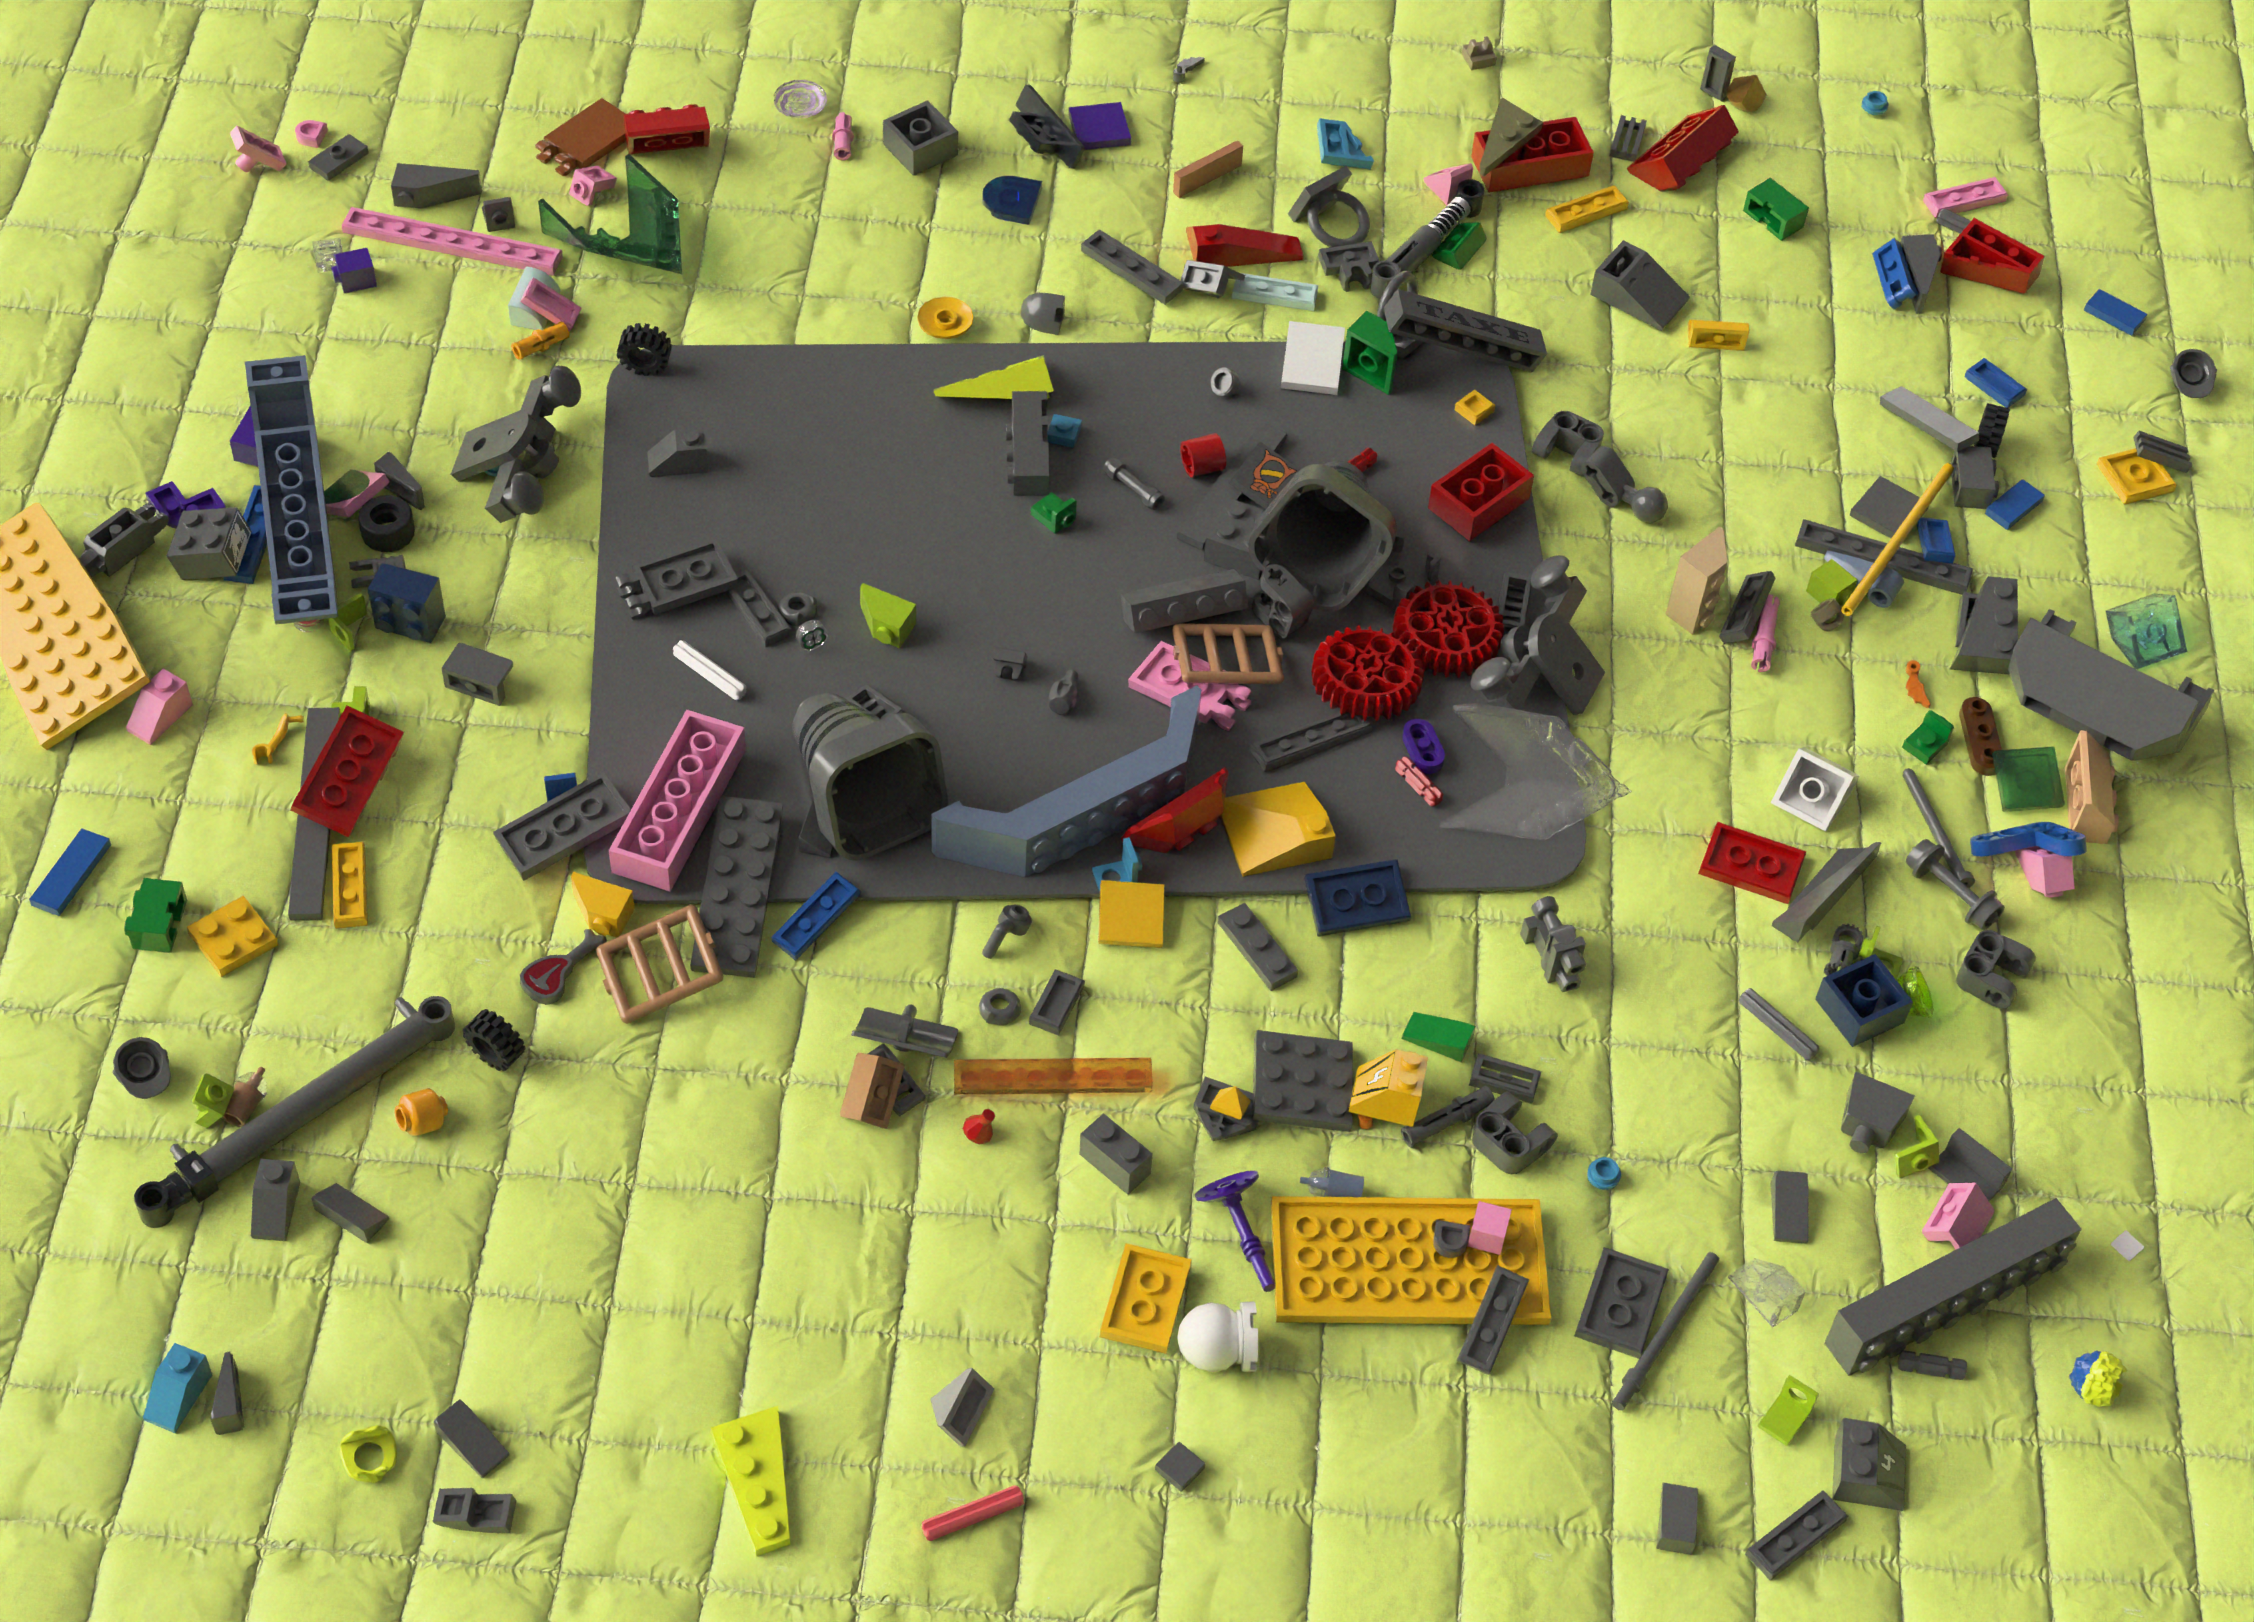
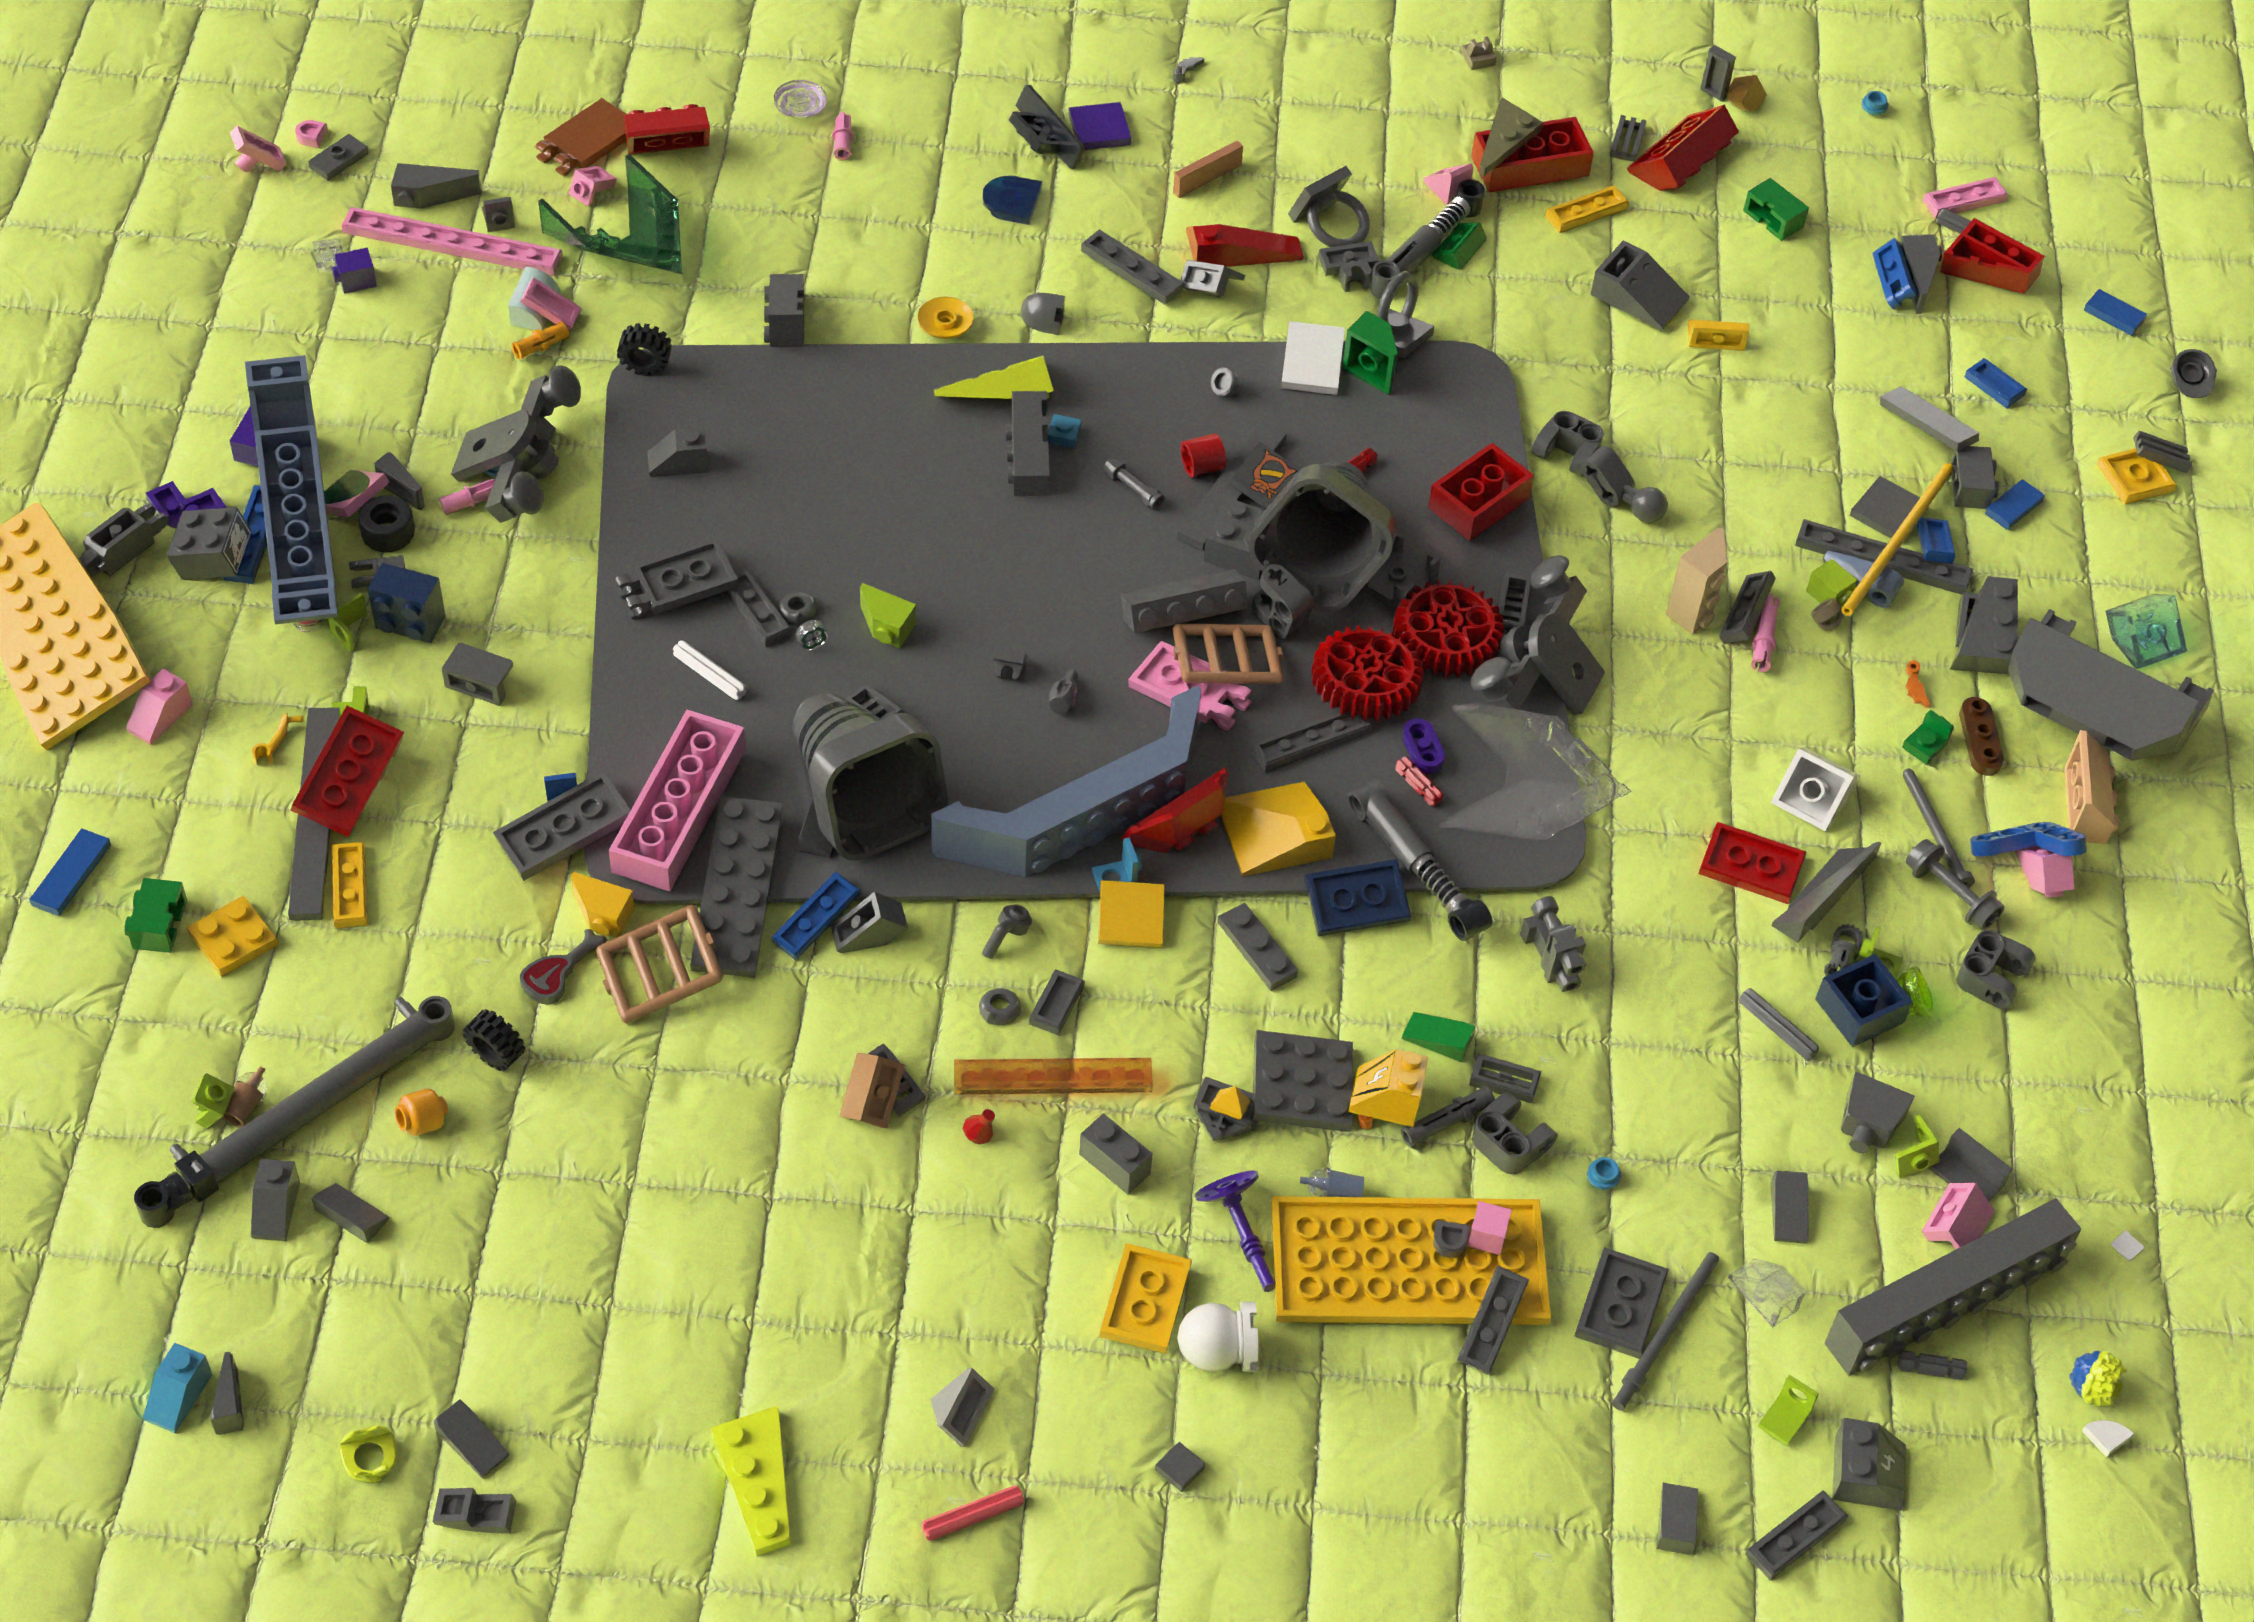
dark grey hat [112,1037,171,1099] -> none
dark grey shield [852,1004,958,1058] -> none
dark grey brick [883,100,958,176] -> none
green bracket [1031,492,1077,534] -> none
light aqua tile [1232,273,1319,311] -> none
dark azure wing [1317,118,1374,169] -> none
dark grey brick [1384,289,1547,373] -> none
yellow tile [1454,390,1496,425] -> none
black tyre [1974,403,2010,458] -> none
clear green tile [1992,746,2065,812] -> none
none -> bright pink axle [439,479,495,515]
none -> dark grey wedge [764,274,804,347]
none -> dark grey slope [831,892,908,953]
none -> piece [1347,780,1493,941]
none -> white tile [2082,1420,2134,1457]

